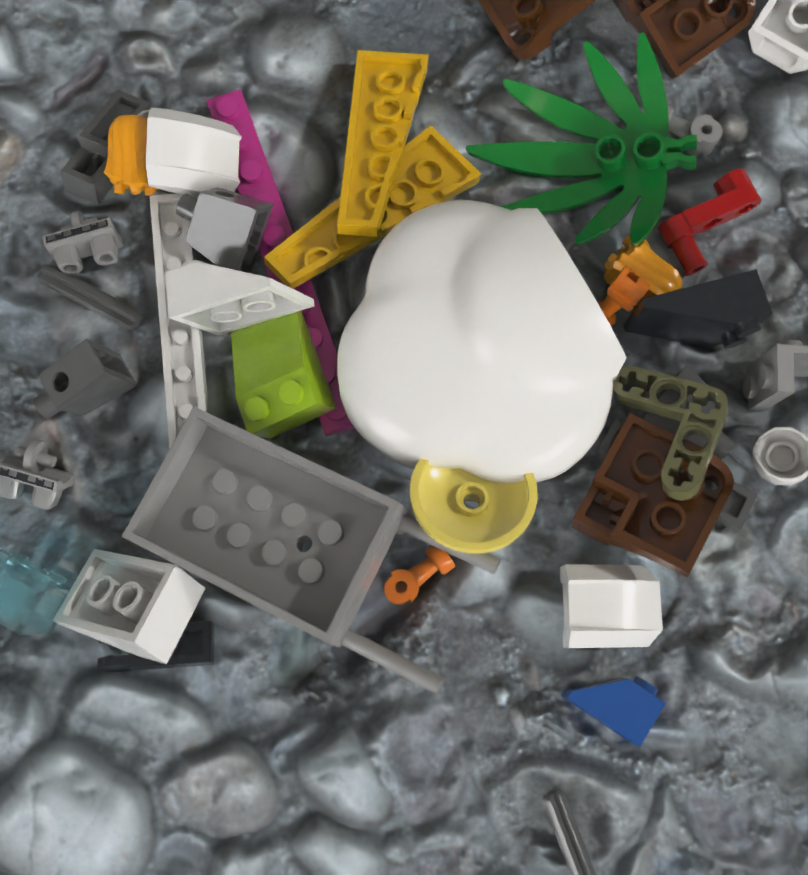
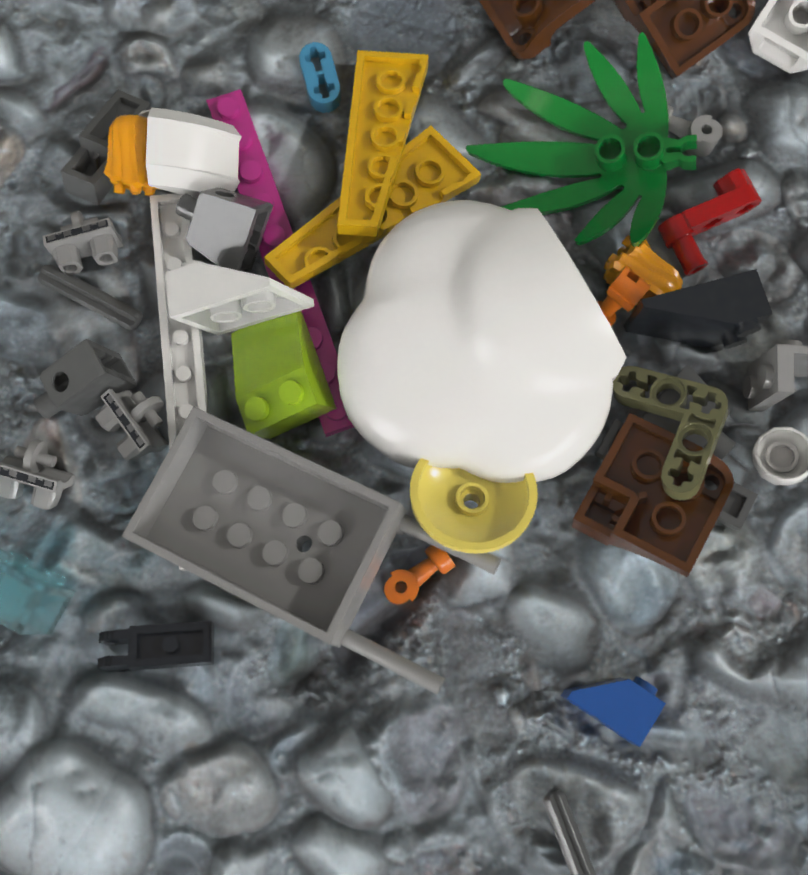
white slope [53,549,205,664] -> none
white slope [560,564,663,648] -> none
none -> light grey hips [95,389,169,460]
none -> dark azure beam [299,42,341,113]

